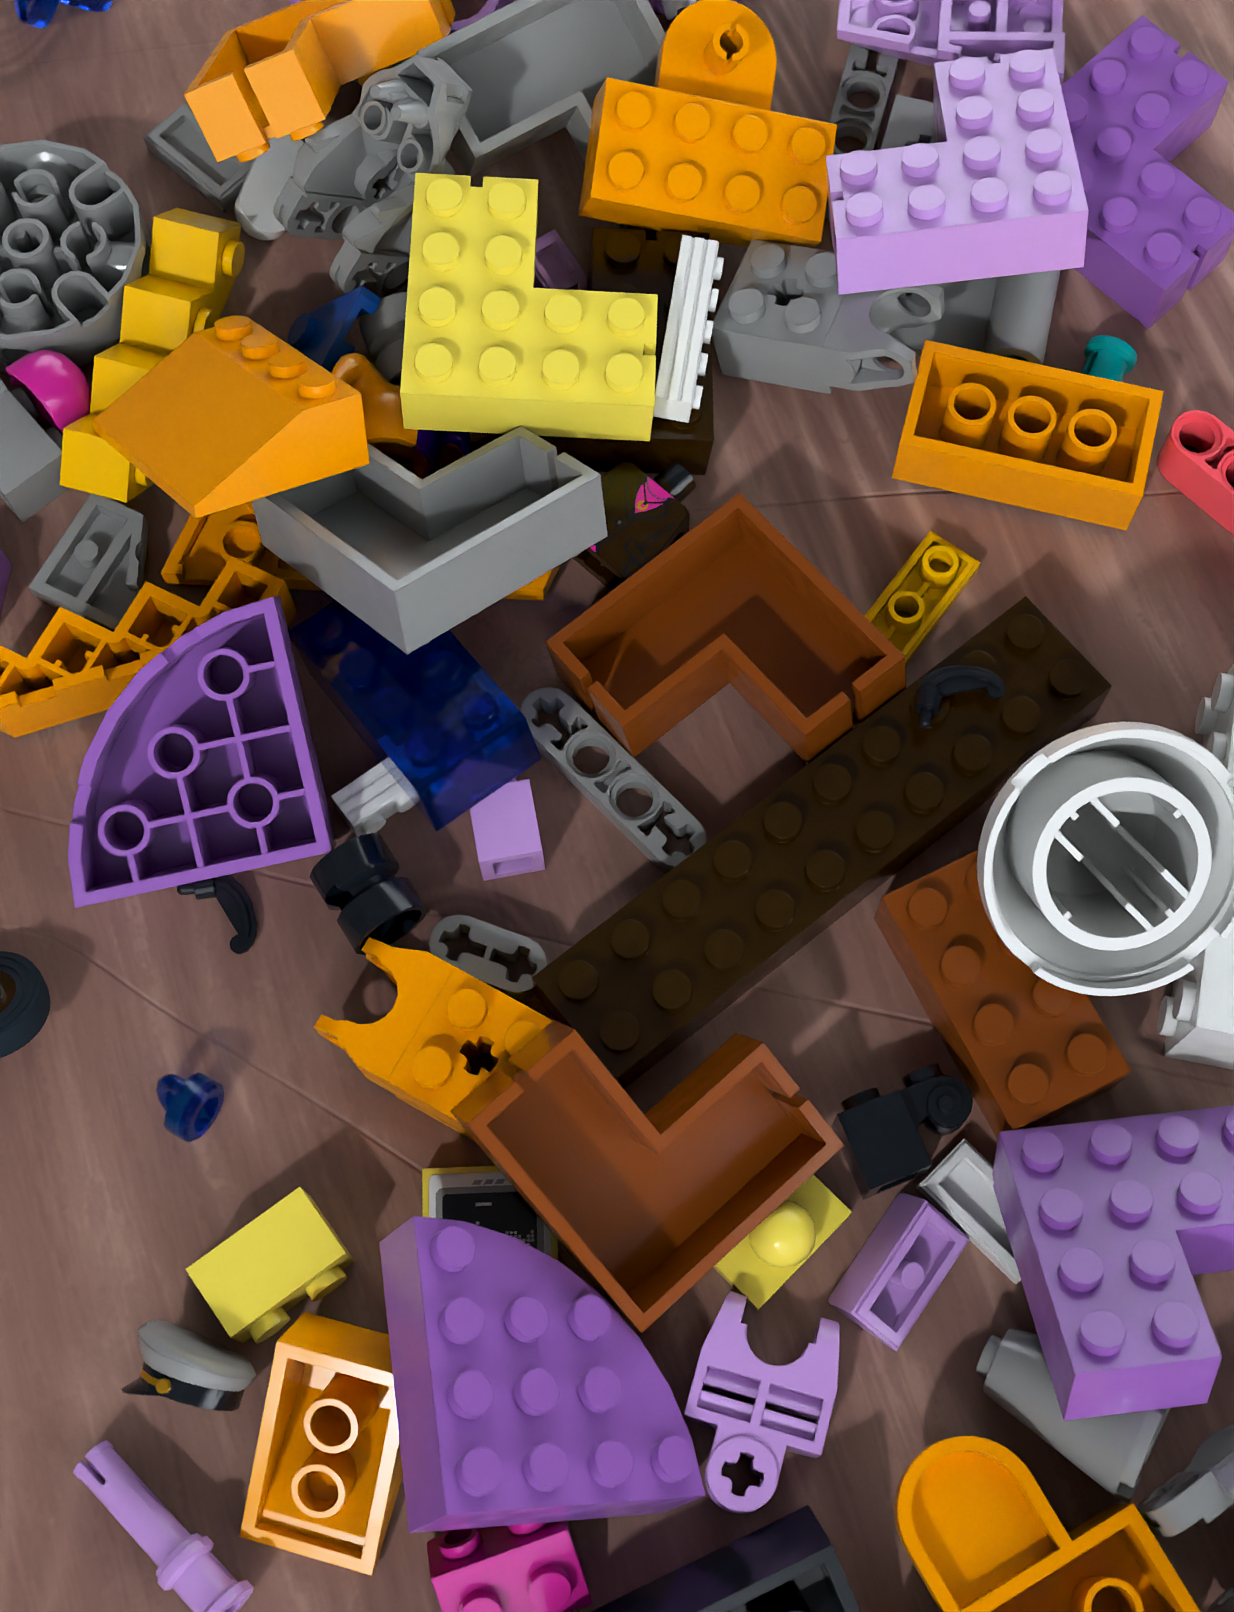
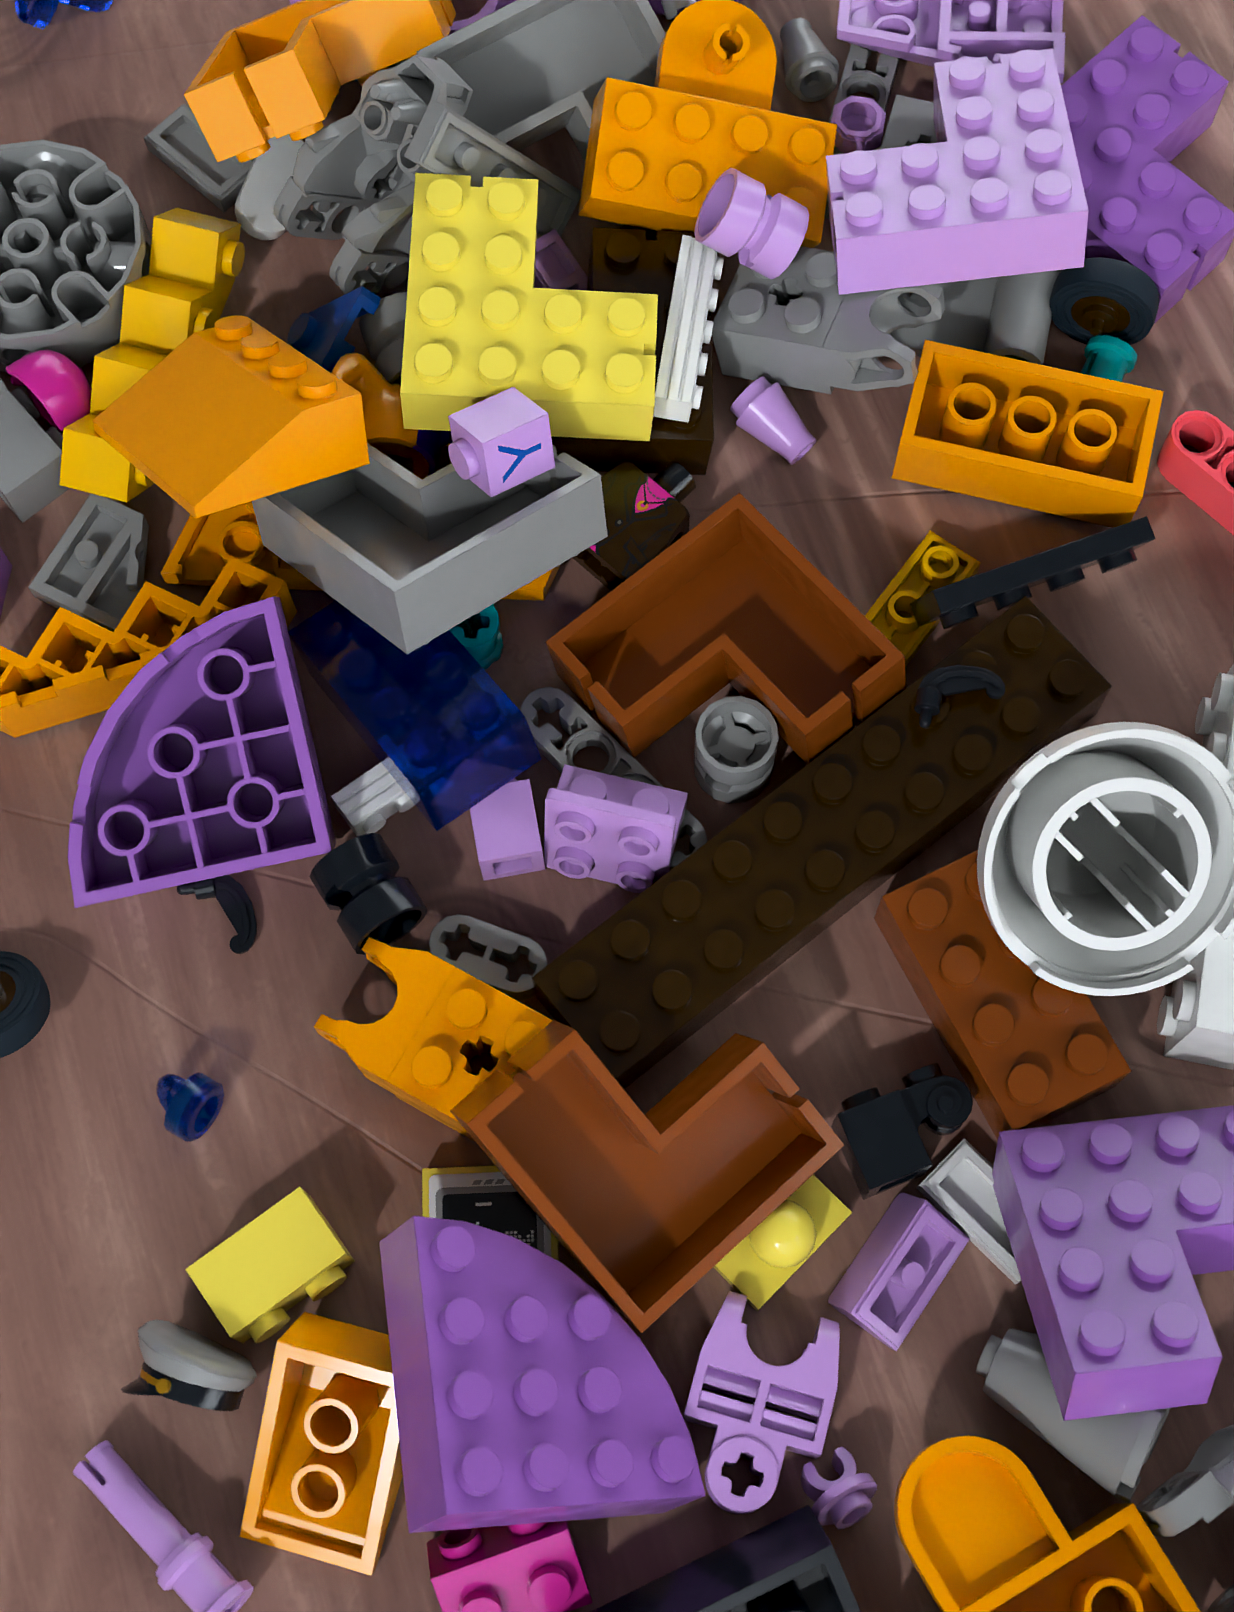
none -> light grey tile [404,99,581,237]
none -> teal bush [445,604,504,671]
none -> lavender brick [448,387,555,497]
none -> lavender bracket [544,764,688,893]
none -> light grey wheel [693,696,779,804]
none -> lavender wheel [694,168,809,280]
none -> lavender cone [730,376,817,465]
none -> light grey cone [780,18,839,102]
none -> lavender plate [801,1446,877,1529]
none -> lavender tile [831,95,886,153]
none -> black plate [910,516,1156,629]
none -> black wheel [1049,257,1159,345]

